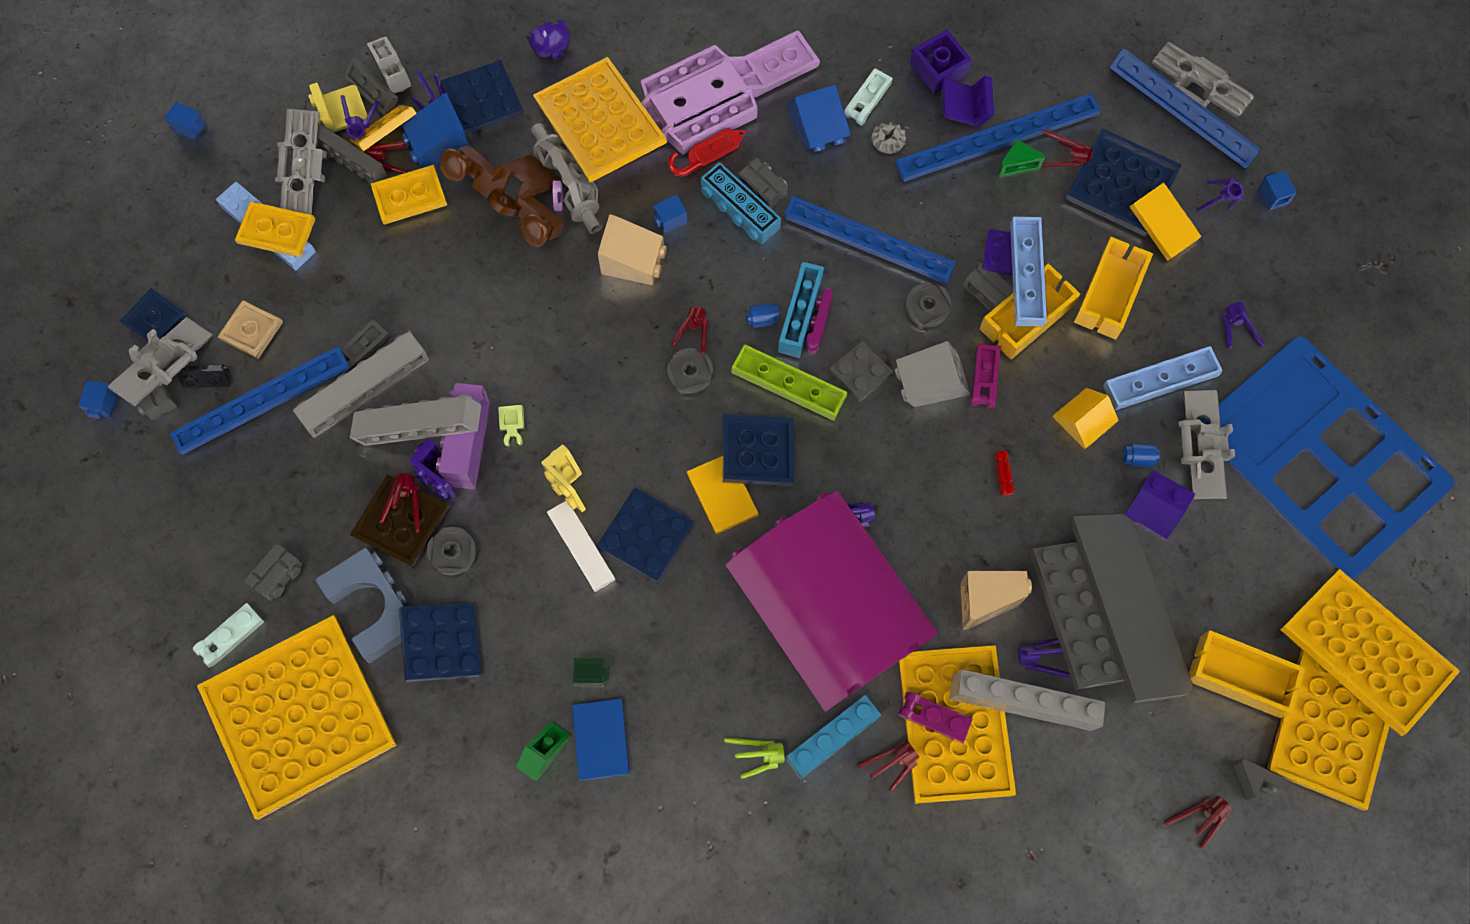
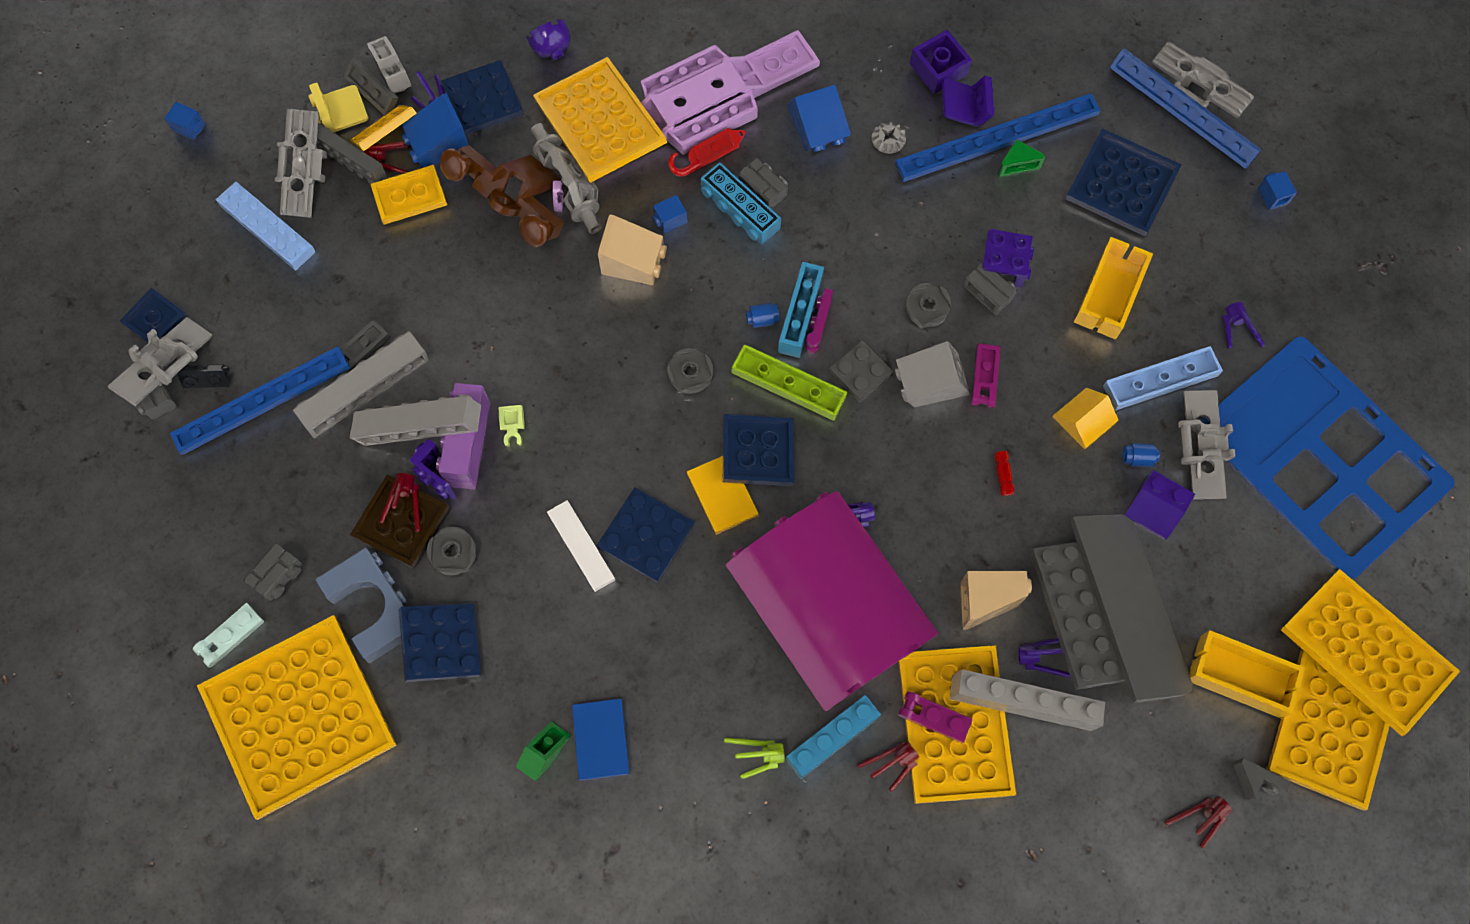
blue brick [78,380,118,419] -> none
tan plate [218,300,283,359] -> none
yellow tile [235,201,315,258] -> none
dark purple plant [341,95,379,140] -> none
light yellow bracket [541,444,586,512] -> none
clear green brick [573,658,610,687] -> none
dark red plant [671,306,709,354] -> none
blue plate [784,196,956,284] -> none
light aqua plate [844,68,893,126] -> none
yellow piece [979,263,1081,360] -> none
light blue piece [1010,217,1047,326] -> none
dark red plant [1042,129,1093,168] -> none
yellow tile [1129,183,1202,261] -> none
dark purple plant [1196,177,1244,212] -> none

